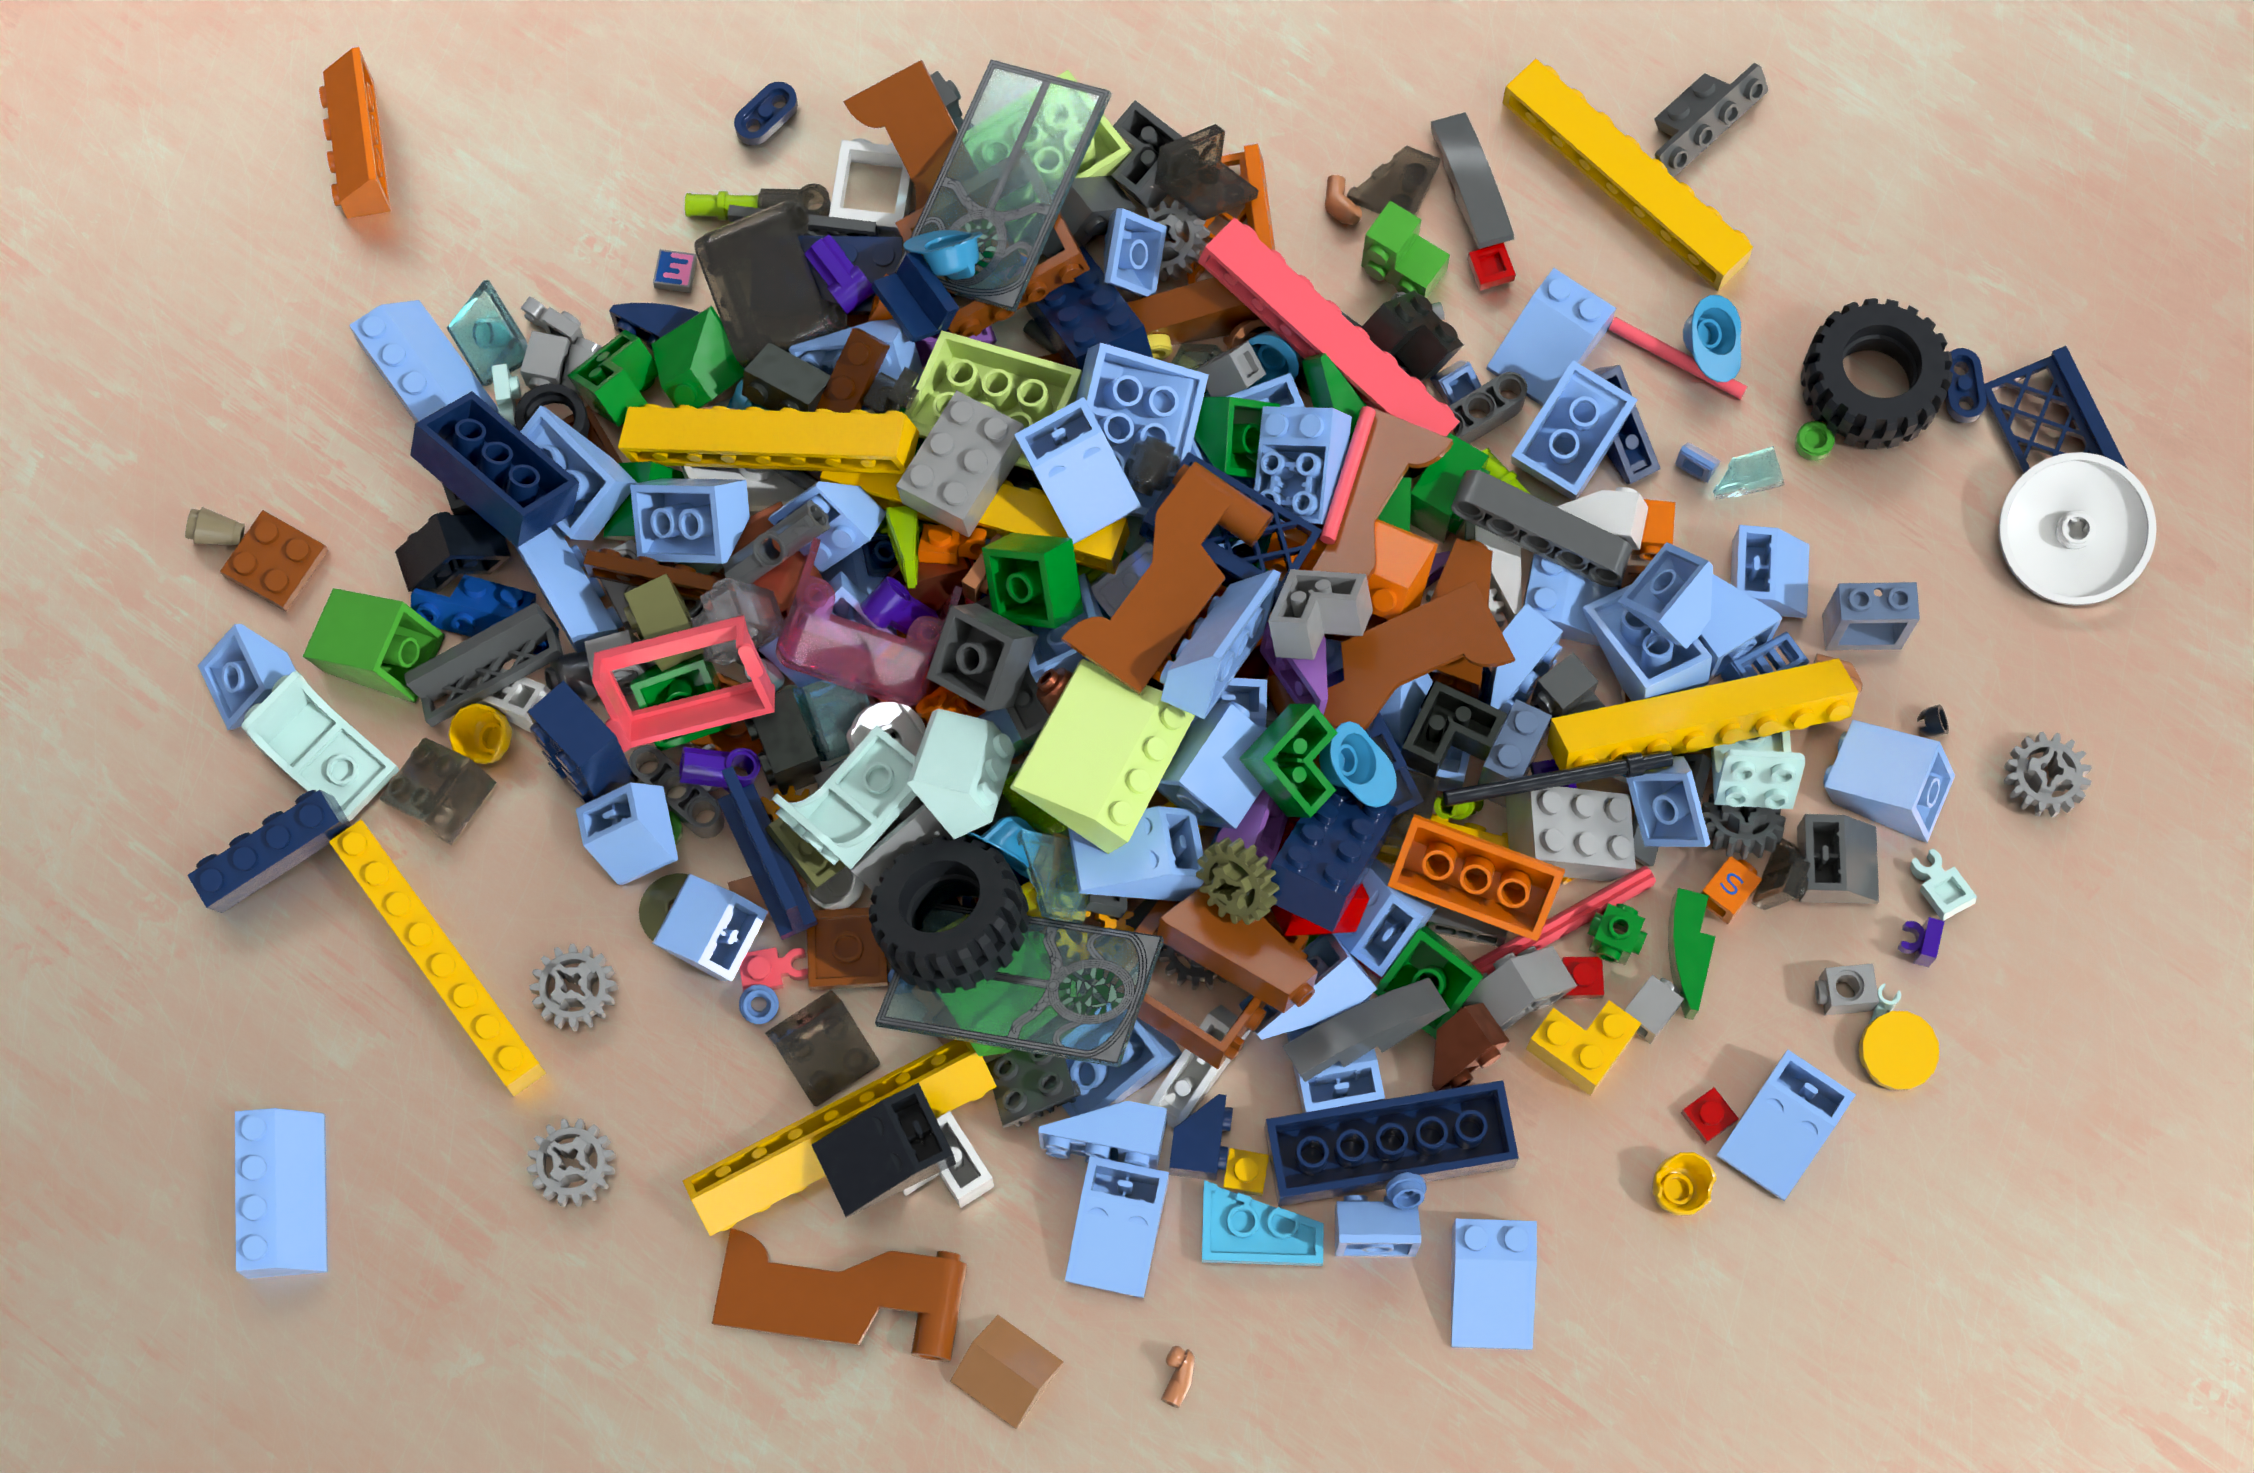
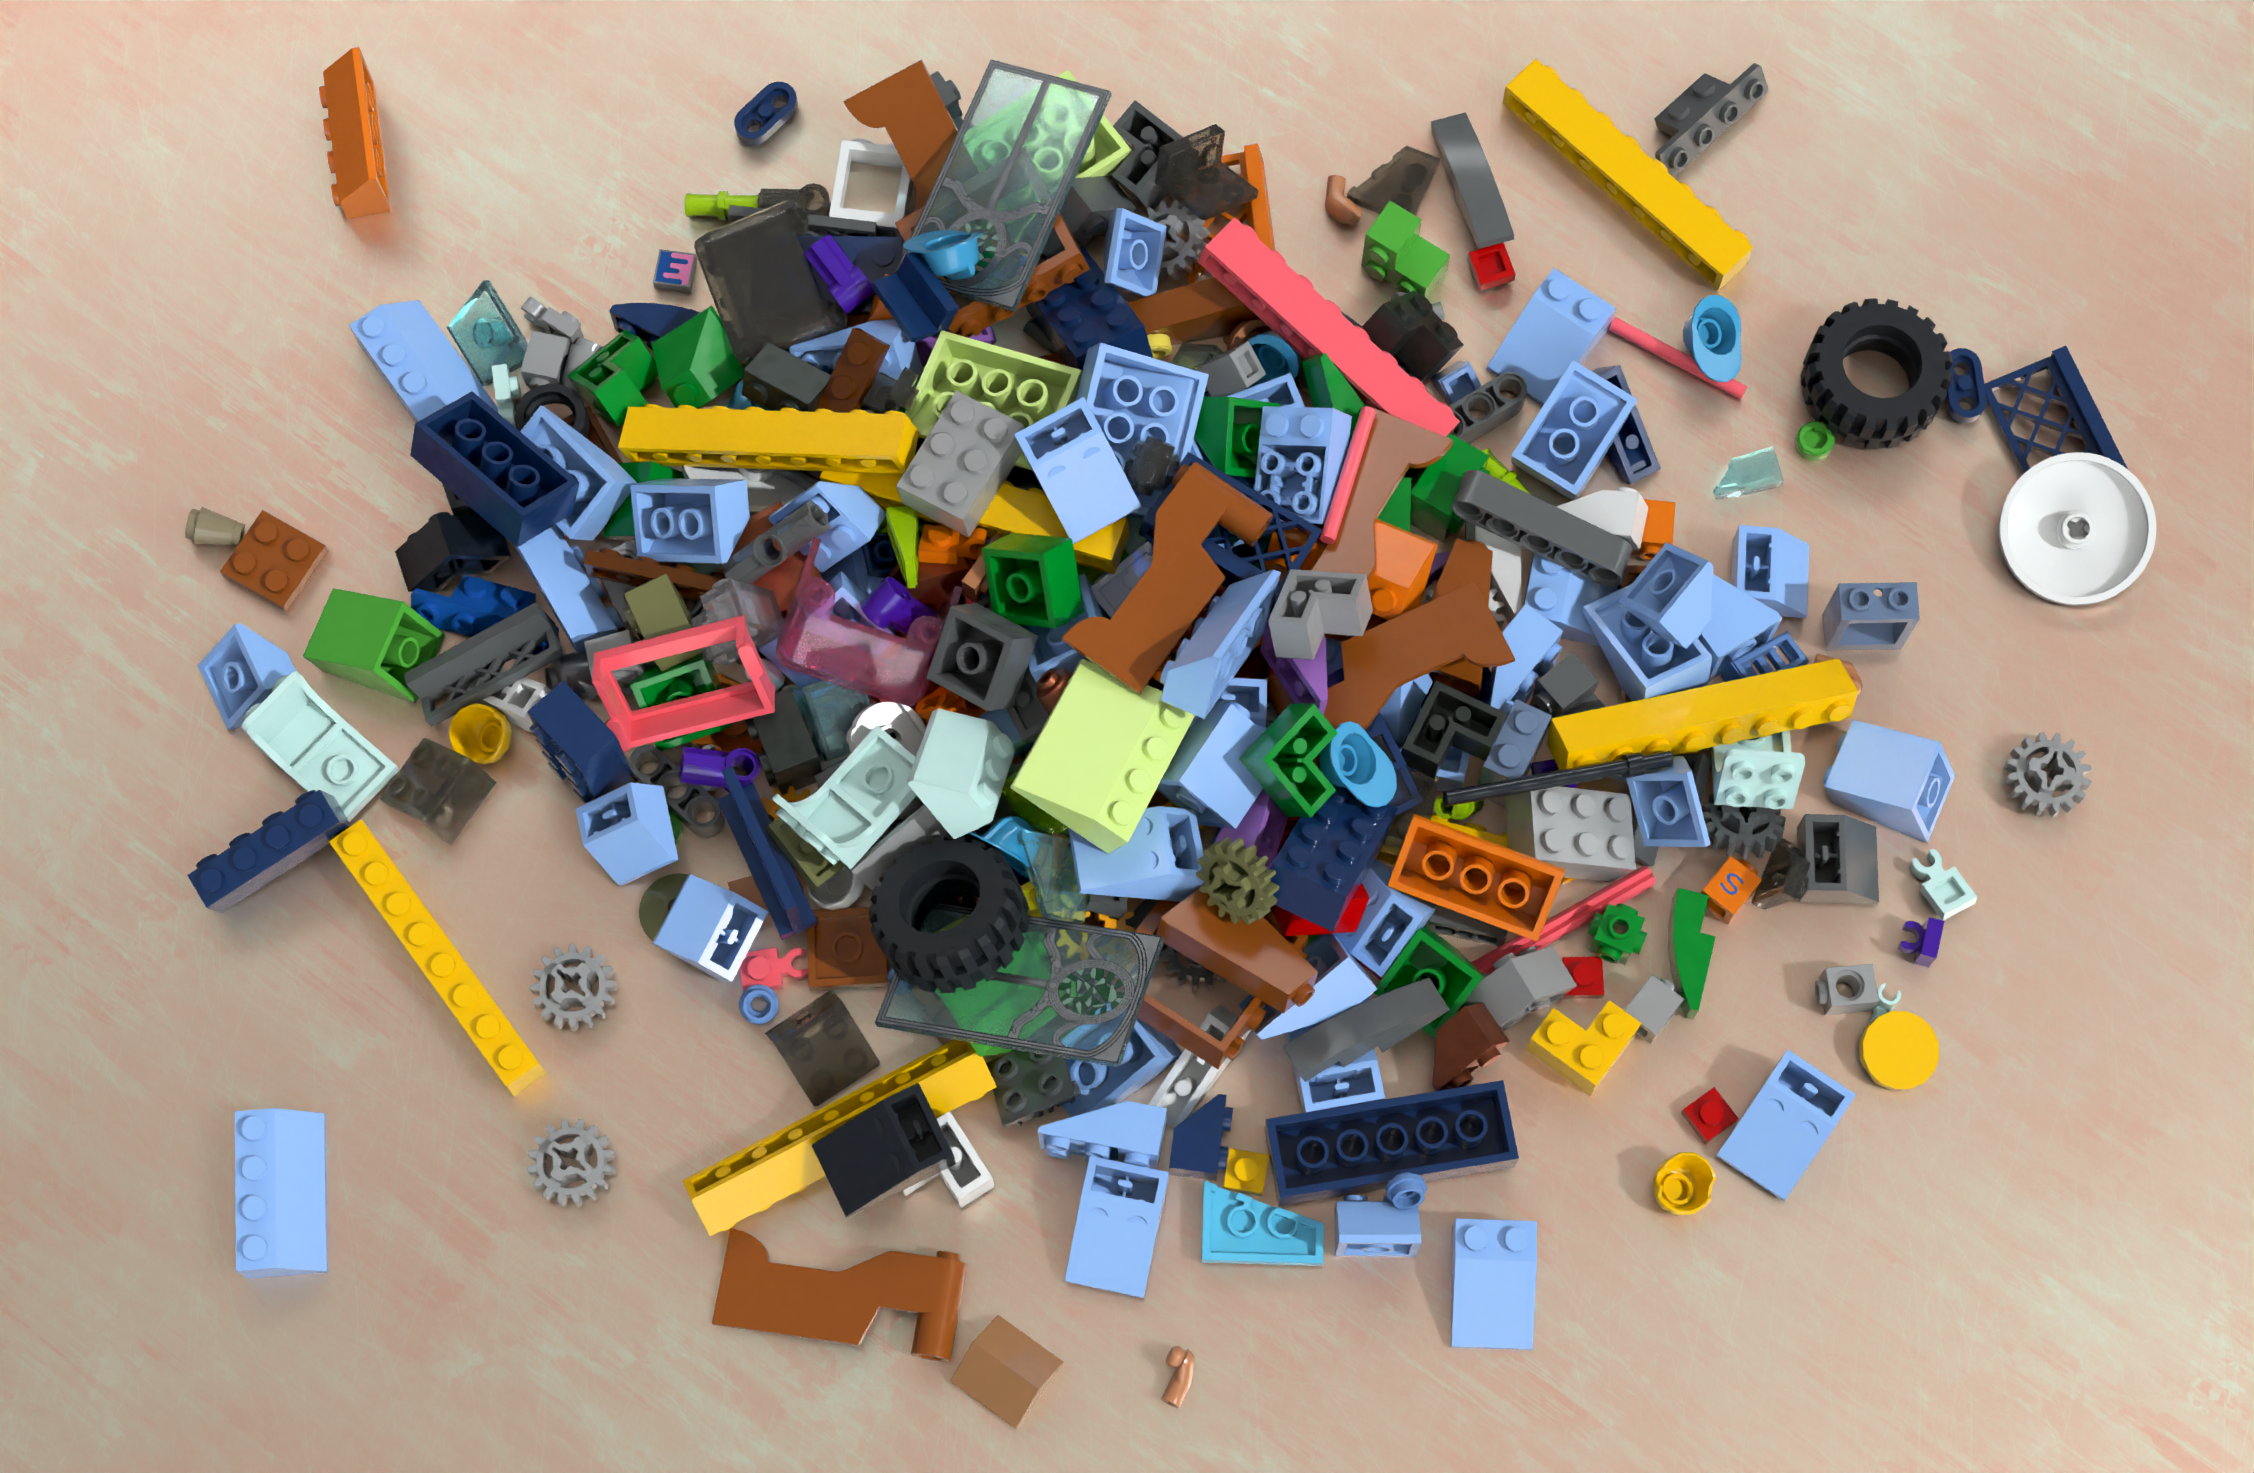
medium blue slope [1675,443,1720,483] -> none
black hinge [1917,704,1949,737] -> none

